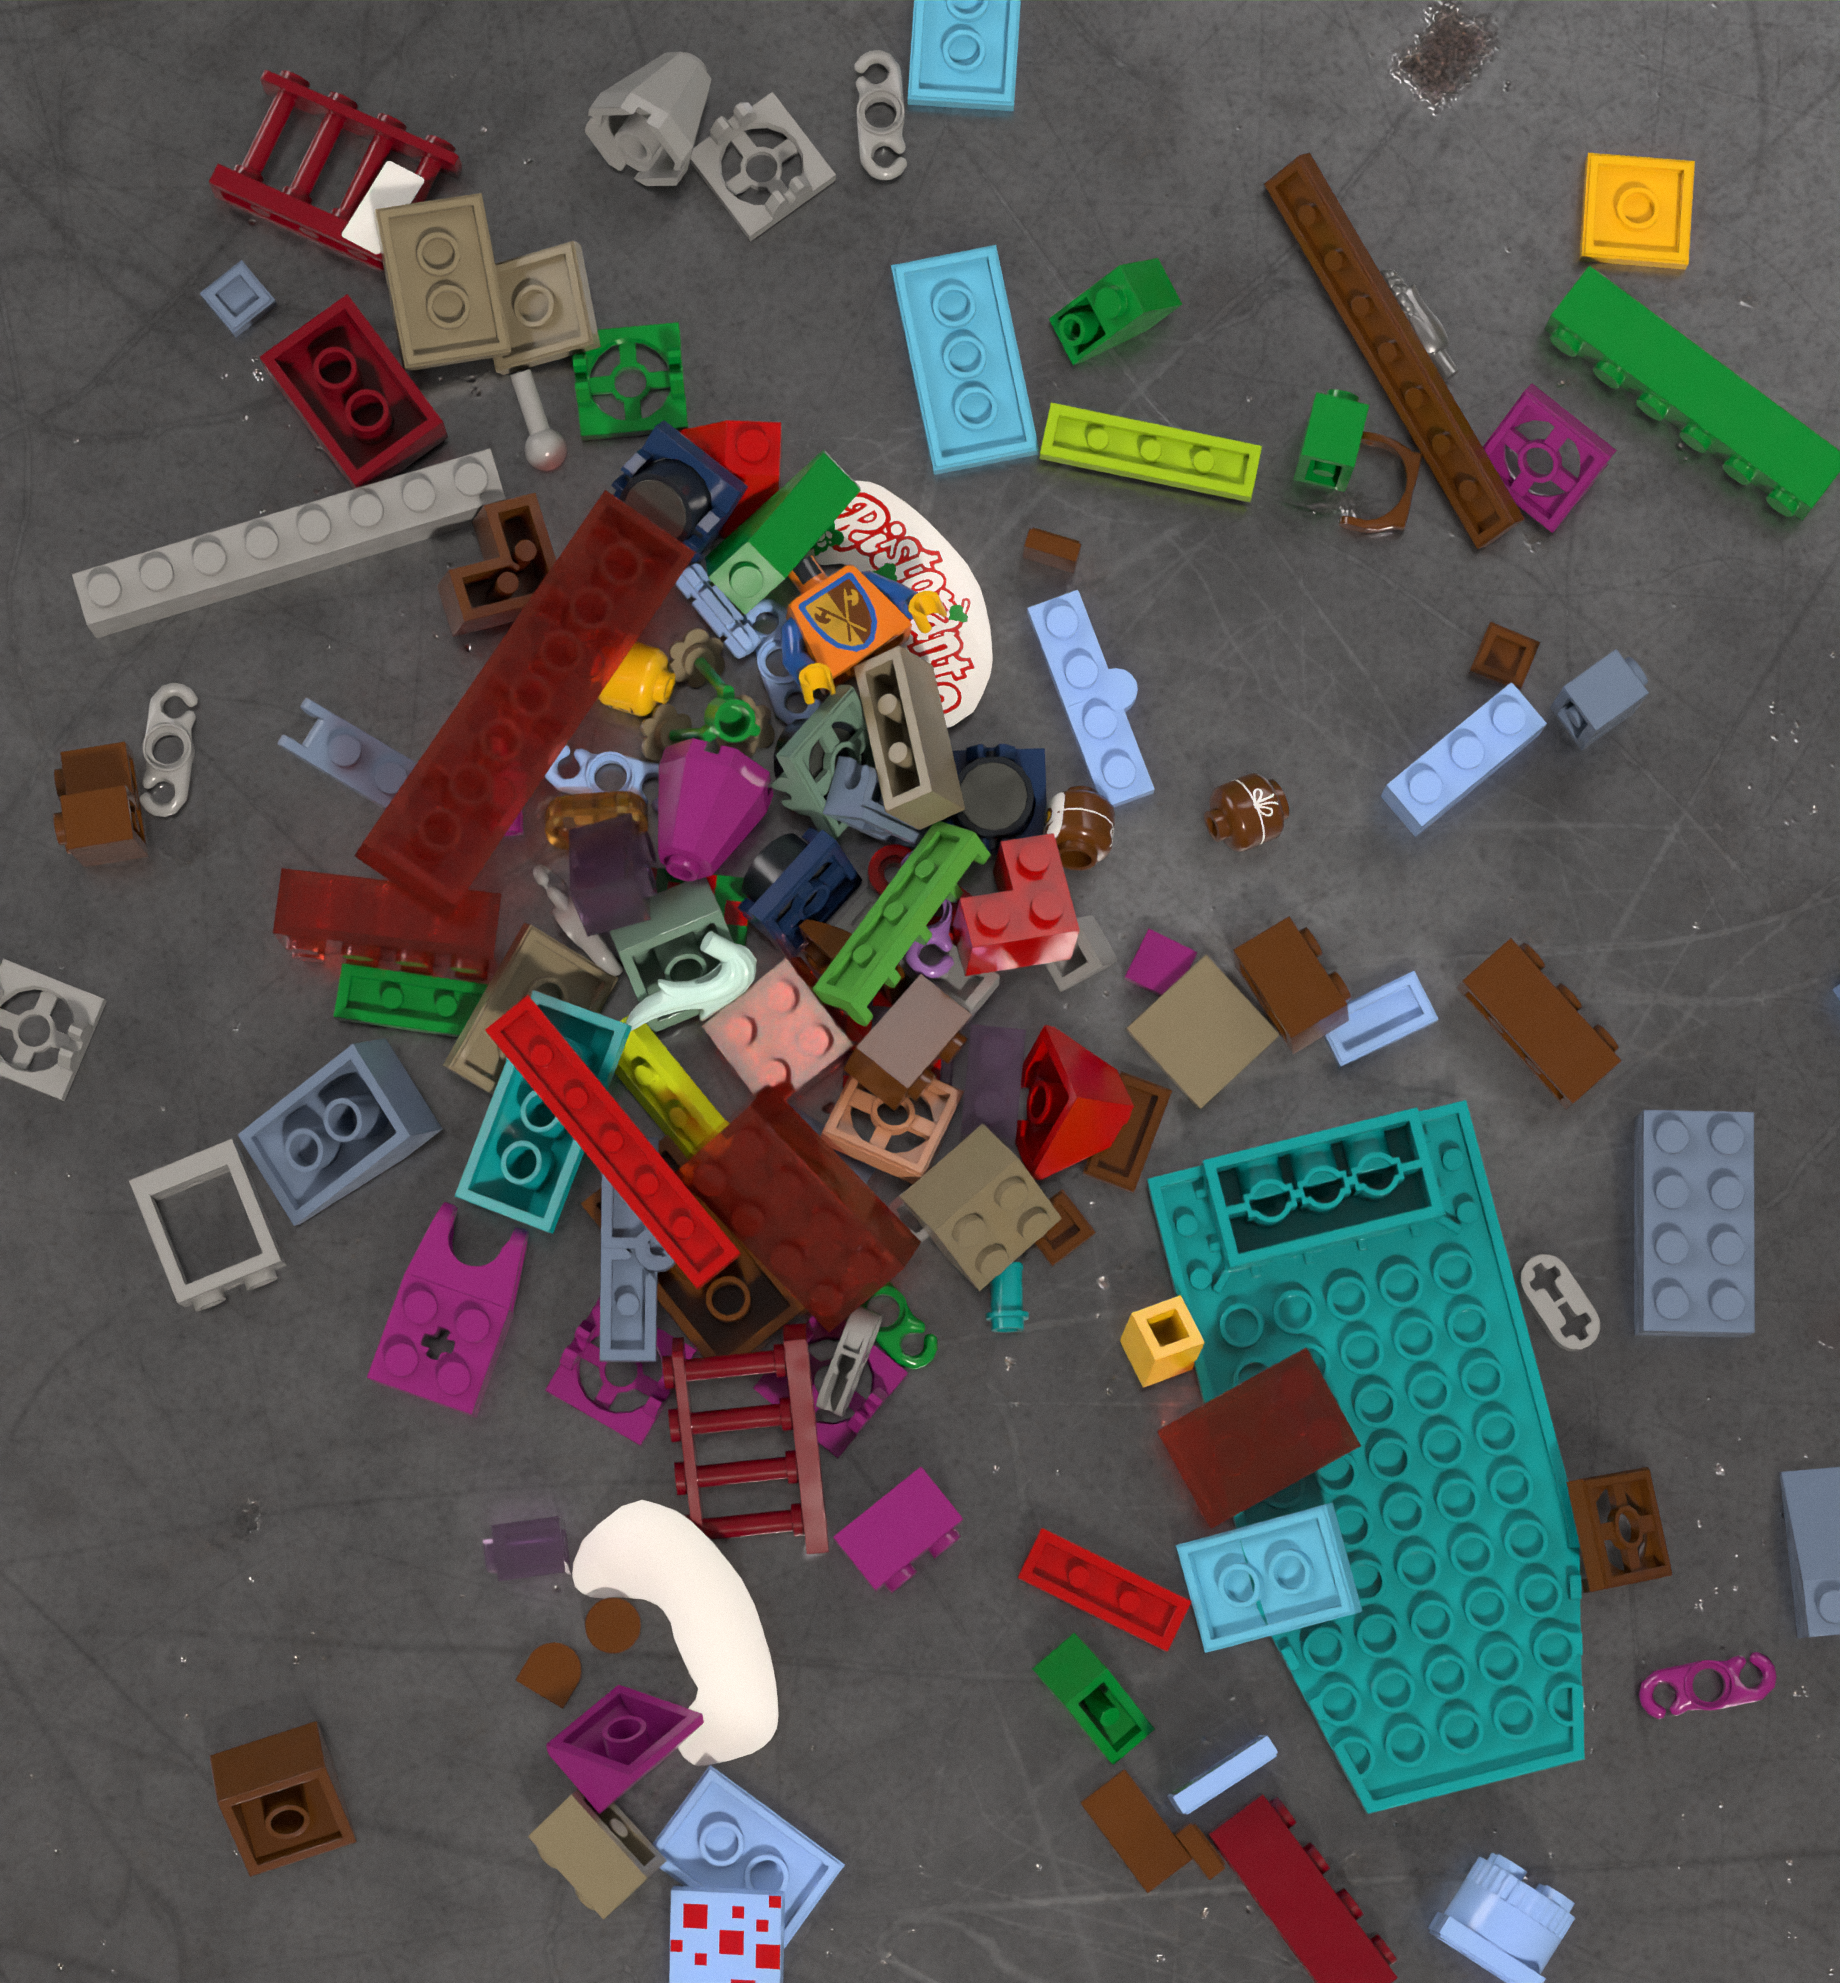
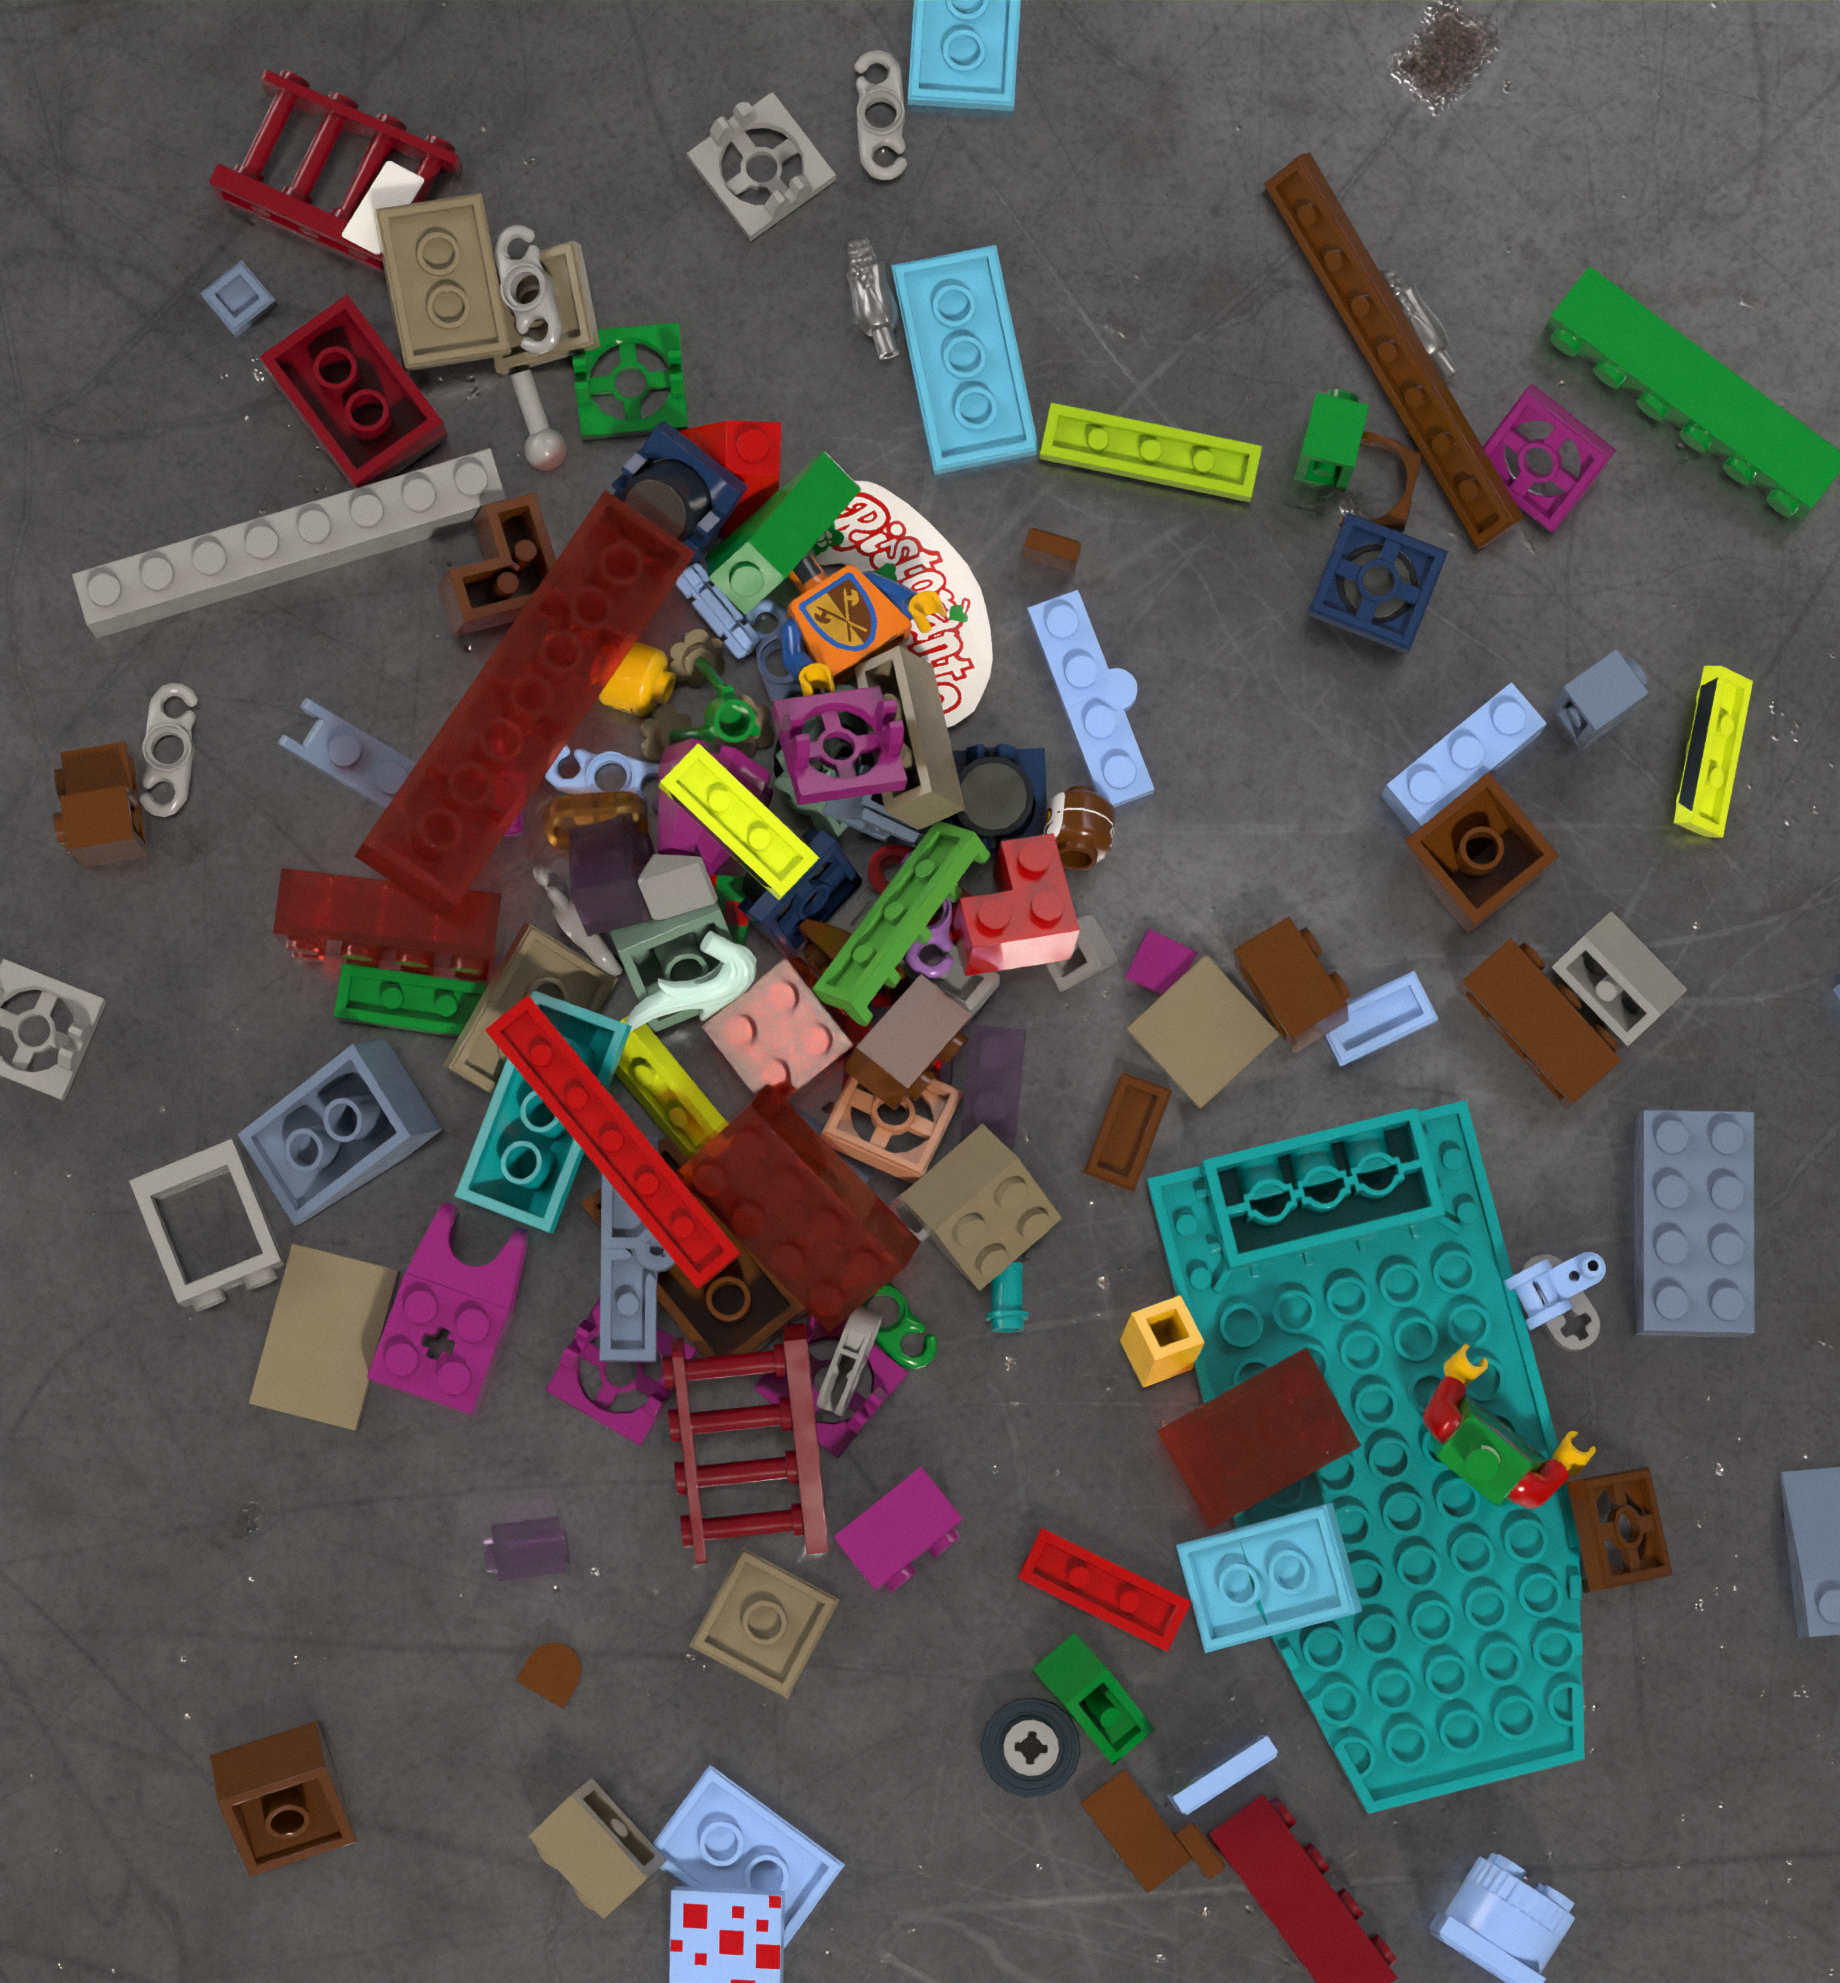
magenta slope [546,1685,704,1814] -> none
white sticker [572,1500,779,1766] -> none
light grey cone [585,52,712,186] -> none
reddish brown tile [585,1597,642,1654] -> none
red slope [1015,1025,1134,1180] -> none
reddish brown tile [1034,1189,1096,1267] -> none
green slope [1049,258,1183,365] -> none
reddish brown head [1204,773,1289,852] -> none
reddish brown tile [1468,622,1540,691] -> none
yellow tile [1579,153,1695,270] -> none
magenta piece [1639,1651,1777,1719] -> none
none -> dark tan tile [248,1243,400,1432]
none -> light grey piece [493,225,563,355]
none -> light grey slope [638,854,718,920]
none -> neon yellow plate [658,743,819,900]
none -> dark tan tile [690,1548,840,1699]
none -> magenta piece [771,686,907,805]
none -> flat silver piece [846,237,899,359]
none -> black wheel [981,1697,1081,1798]
none -> dark blue piece [1307,512,1449,654]
none -> reddish brown slope [1404,772,1559,934]
none -> torso [1423,1344,1596,1509]
none -> light blue piece [1504,1252,1606,1330]
none -> light grey brick [1552,911,1687,1046]
none -> neon yellow plate [1673,666,1753,838]

